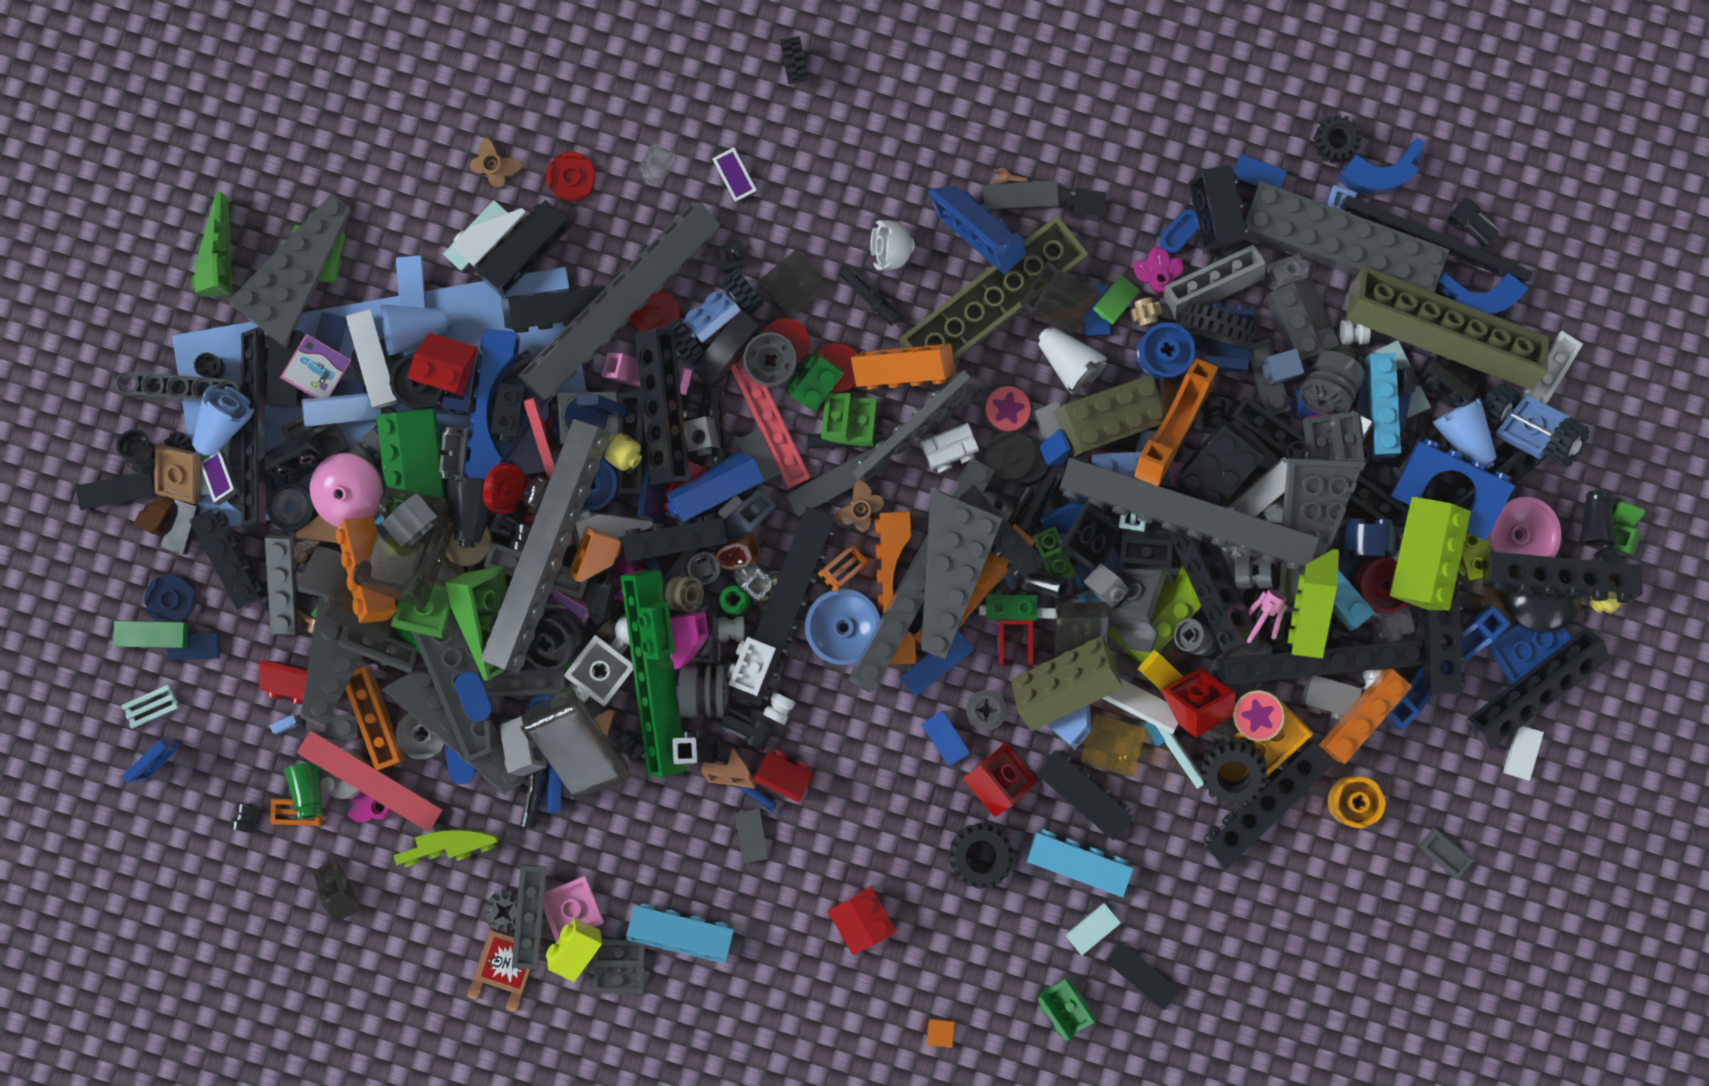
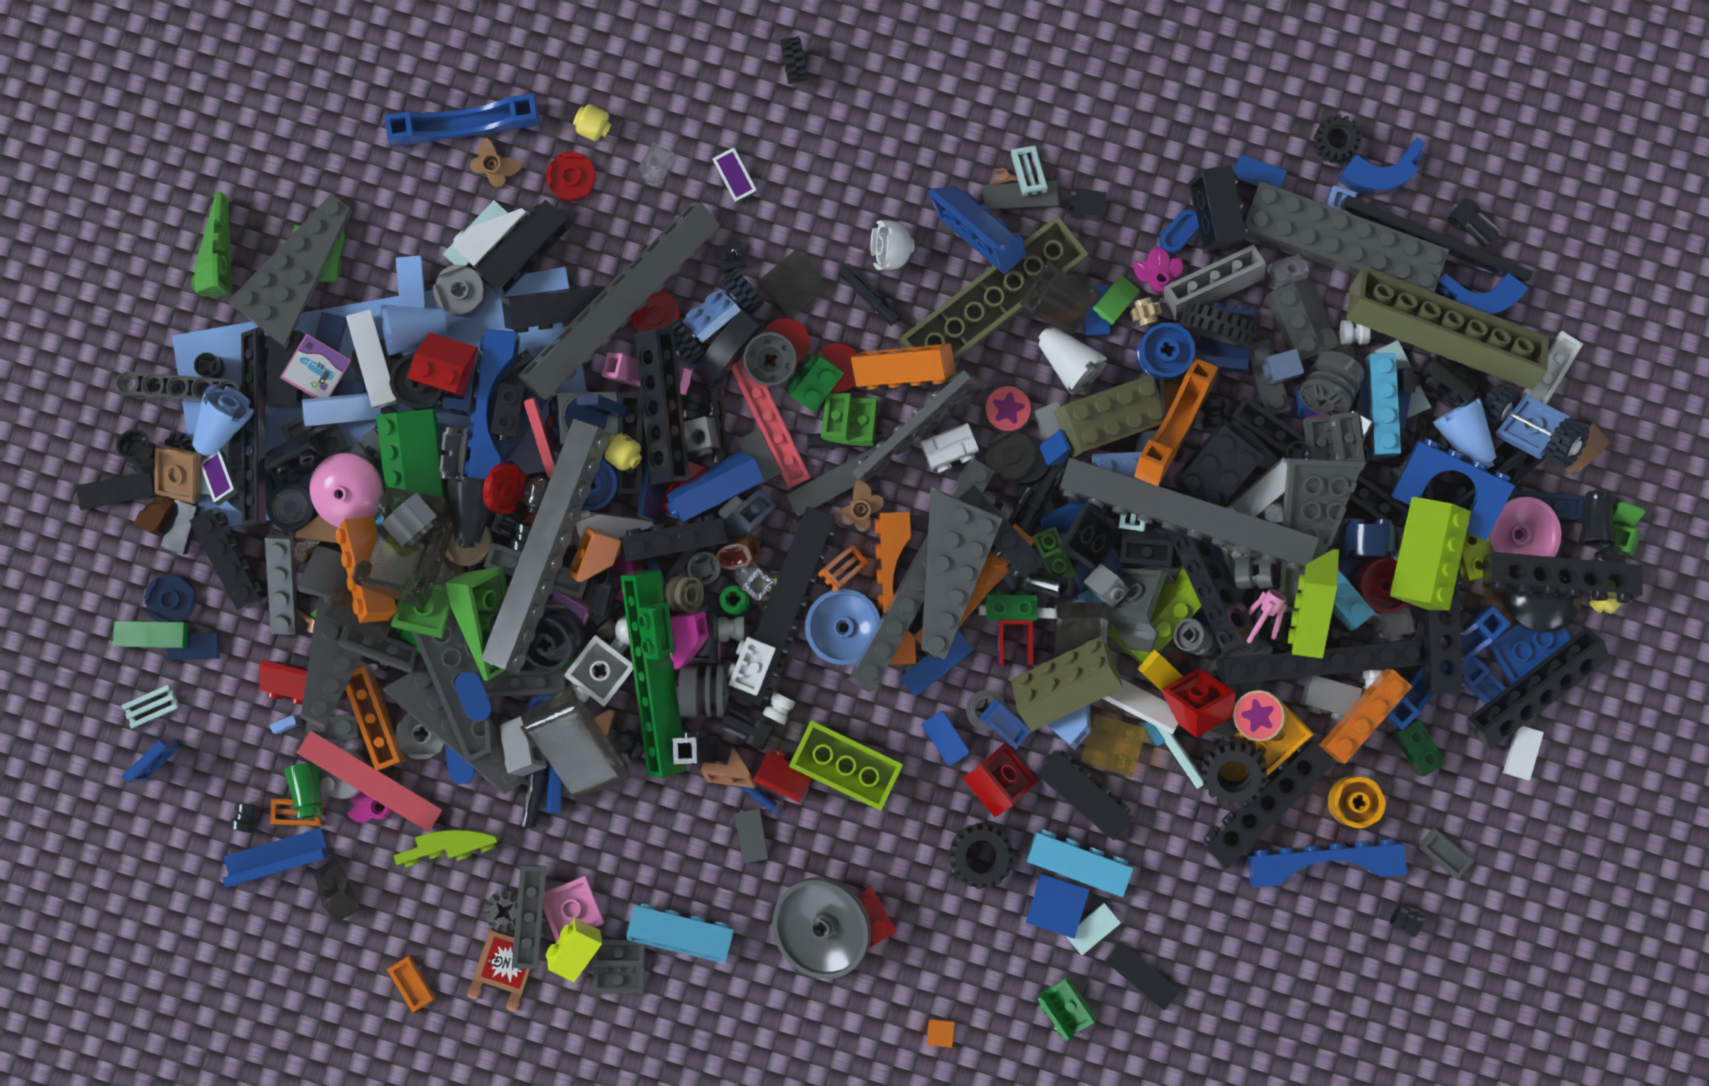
none -> blue panel [223,828,330,887]
none -> blue arch [384,93,541,147]
none -> orange tile [387,955,436,1013]
none -> light grey plate [433,265,485,316]
none -> light yellow head [573,104,612,141]
none -> dark grey dish [772,877,871,979]
none -> lime slope [789,720,903,811]
none -> blue tile [979,699,1031,750]
none -> light aqua tile [1011,146,1048,197]
none -> blue tile [1026,874,1089,939]
none -> blue arch [1247,838,1407,888]
none -> black wheel [1389,903,1425,938]
none -> dark green brick [1391,719,1446,777]
none -> blue slope [1462,656,1506,704]
none -> dark blue tile [1507,490,1584,521]
none -> medium nougat slope [1566,423,1609,474]

